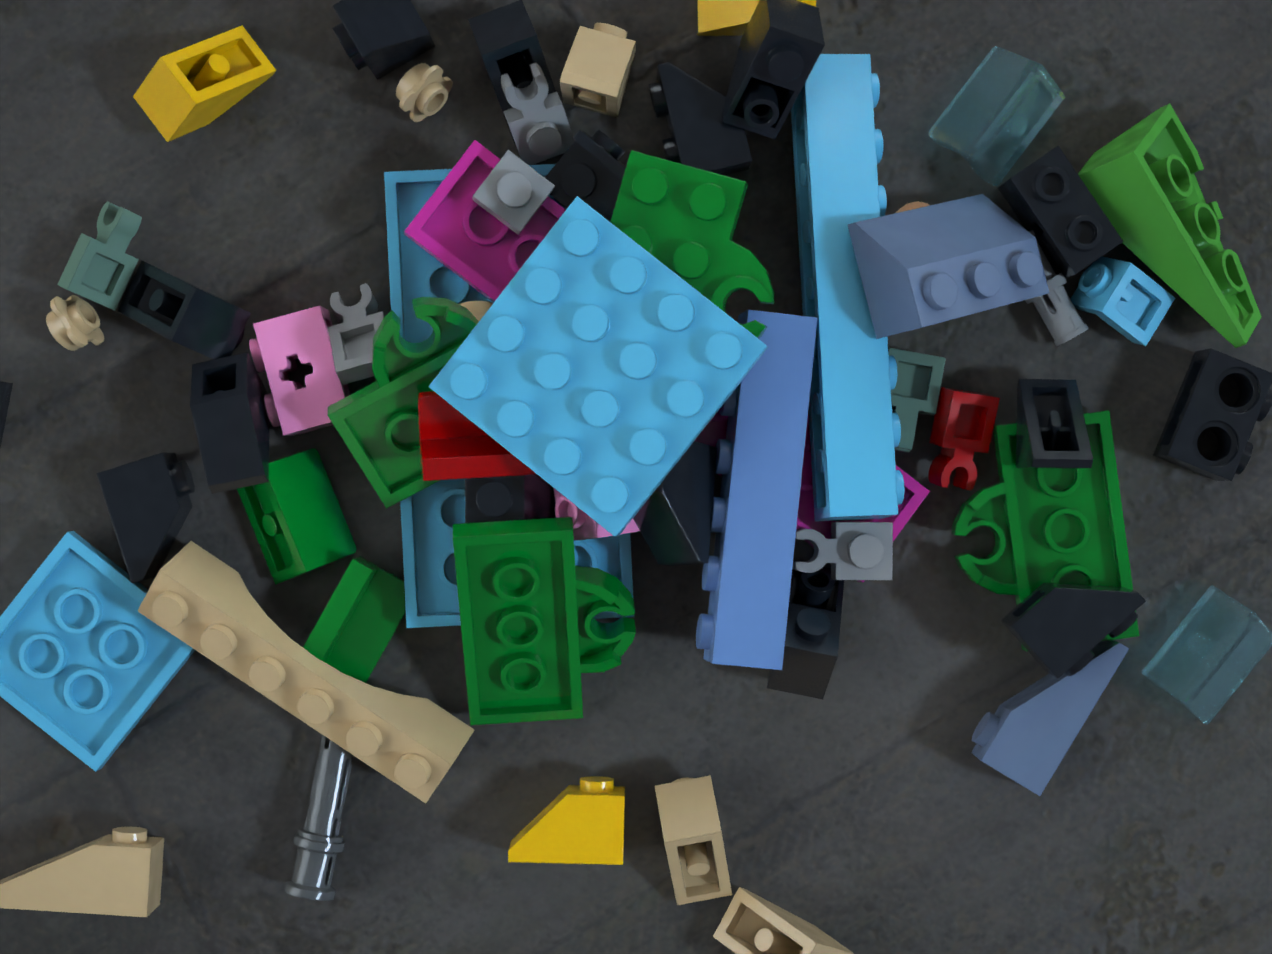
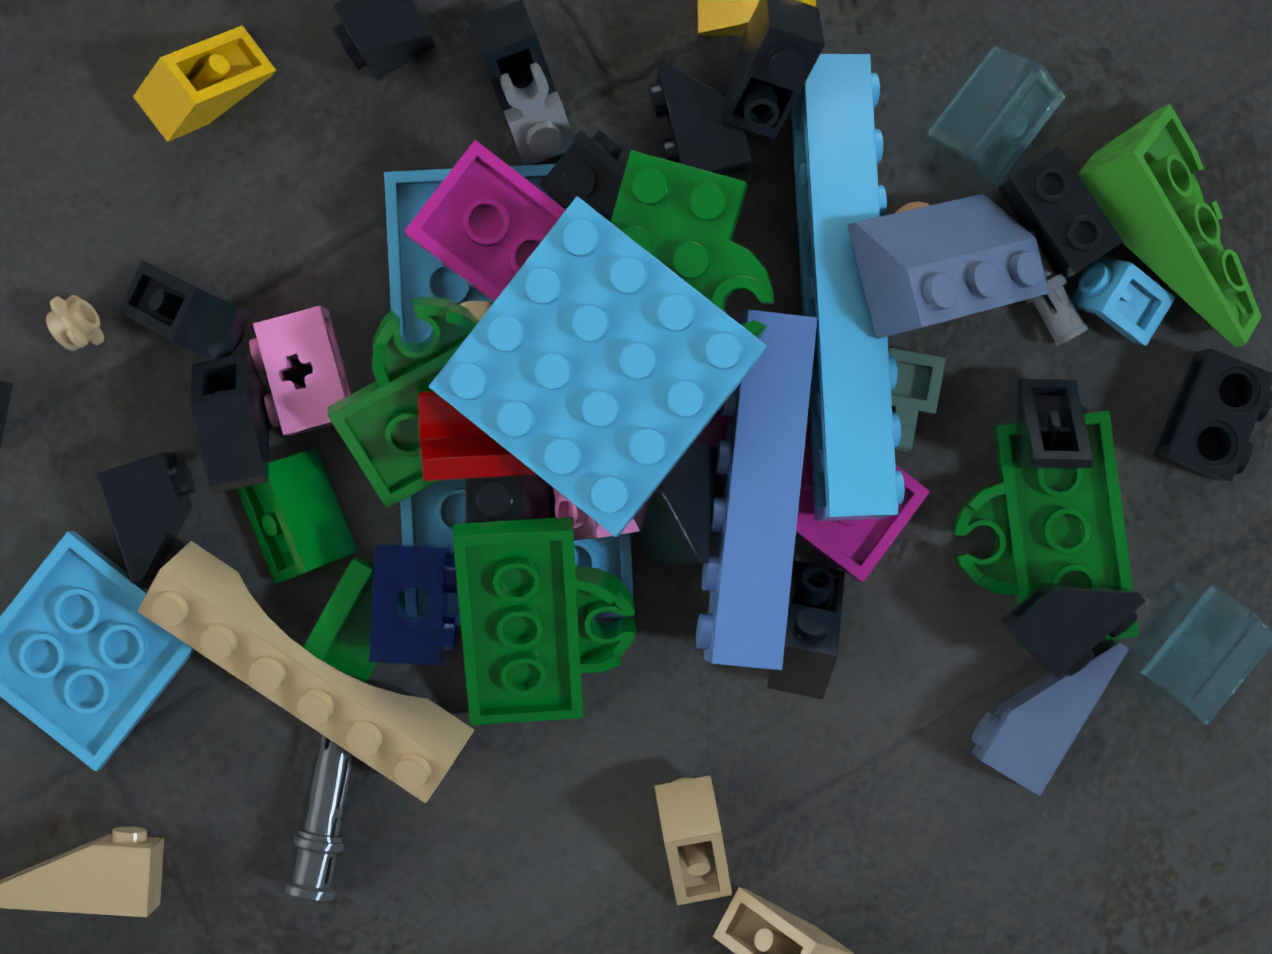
sand green plate [57,201,142,311] -> none
light grey plate [328,283,385,385] -> none
tan plate [396,63,453,122] -> none
light grey plate [472,150,555,235] -> none
yellow slope [508,776,625,865] -> none
tan slope [560,23,636,118] -> none
light grey plate [792,522,893,580] -> none
red plate [928,387,1000,491] -> none
none -> clear blue brick [369,542,458,665]

